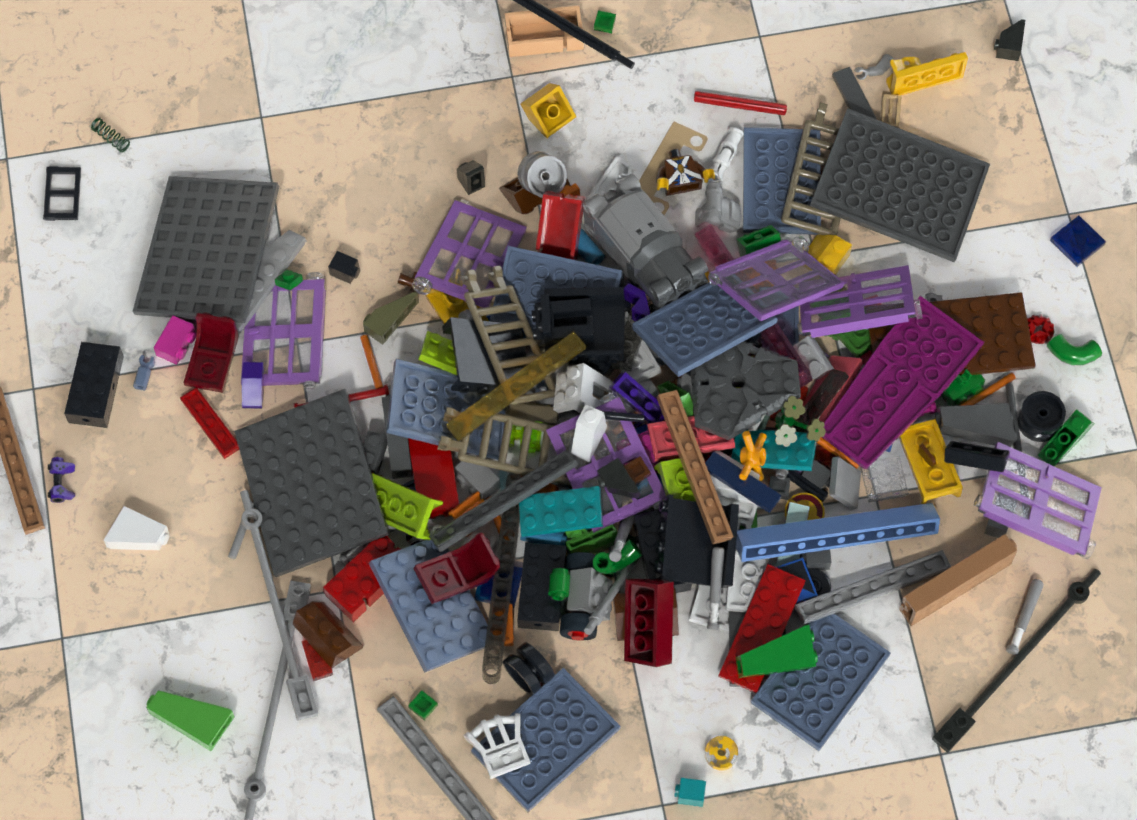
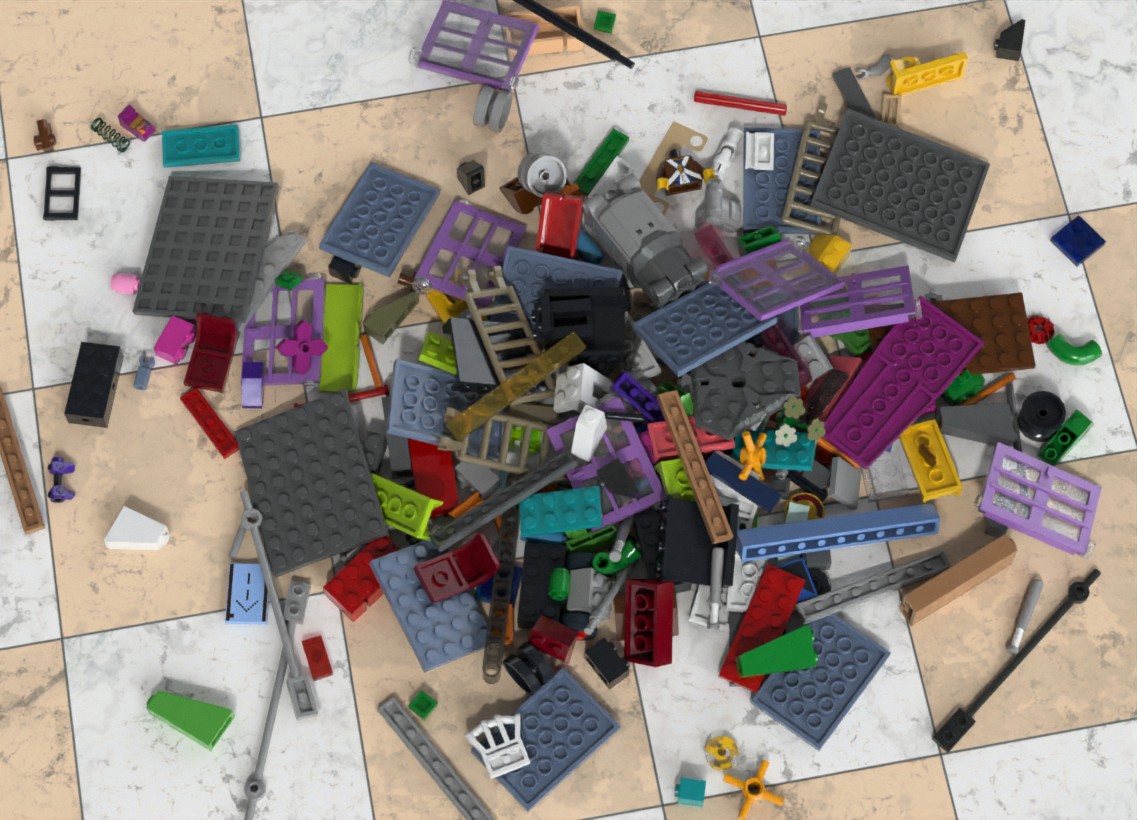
reddish brown slope [292,601,363,669] -> none
yellow slope [520,83,576,138] -> none
dark purple slope [624,283,650,321] -> none
reddish brown plate [624,456,651,485] -> none
black slope [944,441,1010,472] -> none
none -> reddish brown plate [34,119,56,152]
none -> bright pink brick [111,273,141,295]
none -> magenta leg [118,105,156,142]
none -> teal plate [162,125,240,168]
none -> light blue tile [225,563,271,625]
none -> magenta plant [276,320,328,375]
none -> sand blue plate [319,162,440,278]
none -> lime piece [319,282,363,393]
none -> clear door [409,0,539,92]
none -> light grey wheel [473,85,512,133]
none -> dark red slope [528,615,579,665]
none -> green plate [574,128,630,197]
none -> black brick [584,638,630,690]
none -> light orange bar [723,760,785,820]
none -> white plate [745,132,774,170]

